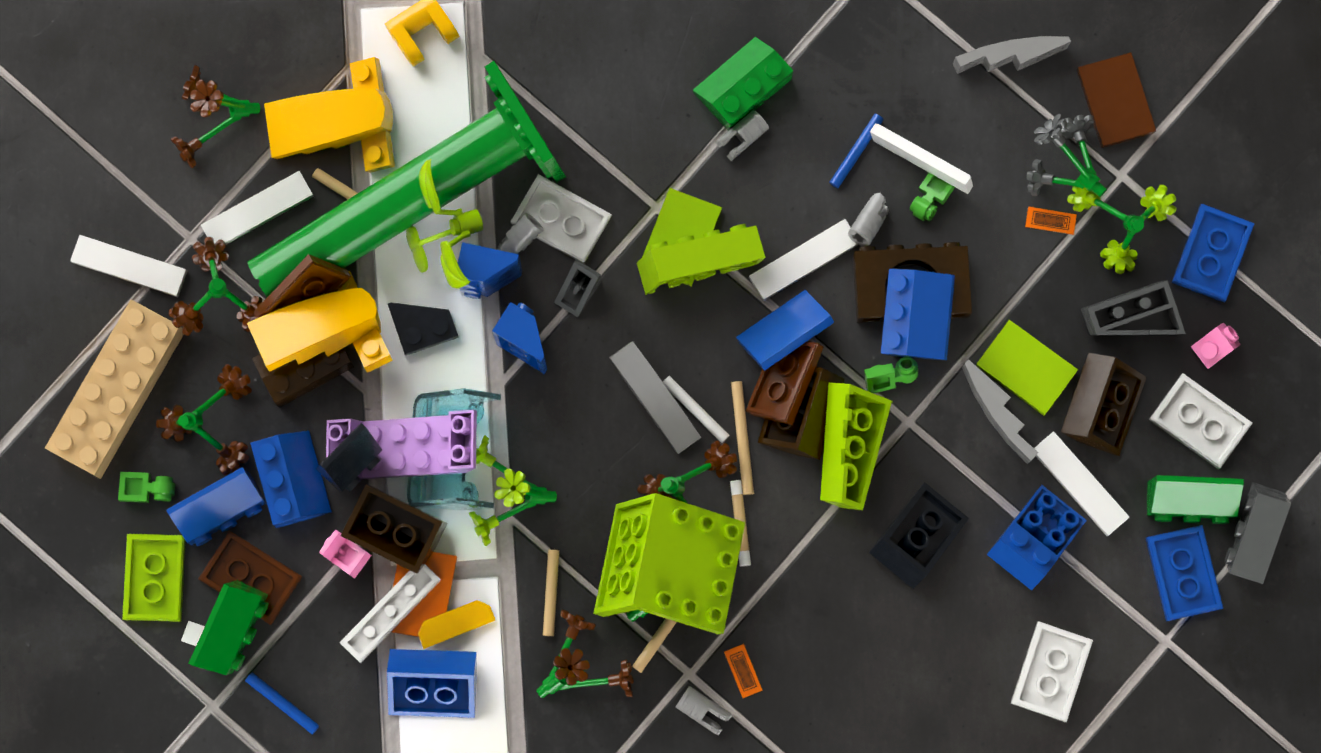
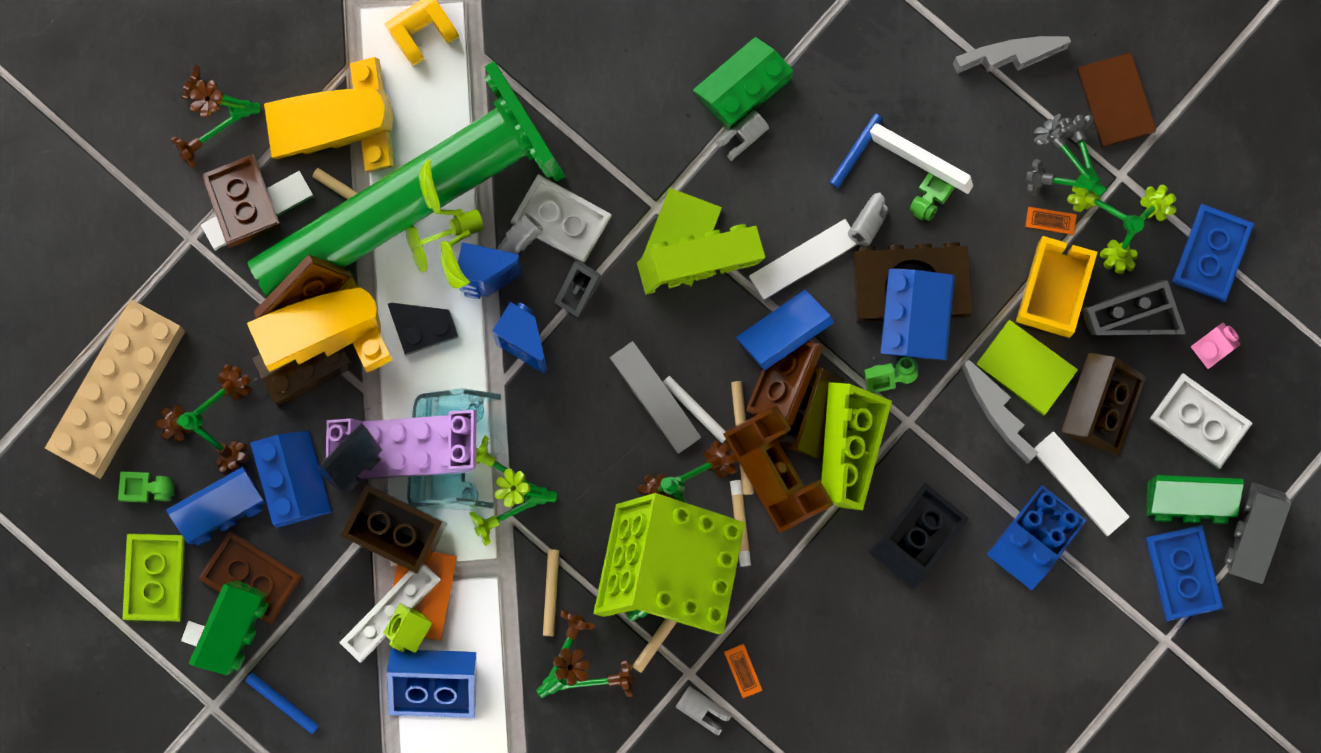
white tile [70,235,187,297] -> none
reddish brown plant [169,237,263,336] -> none
bright pink bracket [319,530,372,579] -> none
yellow piece [418,600,496,649] -> none
white tile [1011,621,1093,722] -> none
none -> tile [202,154,281,248]
none -> lime brick [383,603,432,653]
none -> reddish brown bracket [723,405,834,533]
none -> yellow piece [1015,236,1097,338]

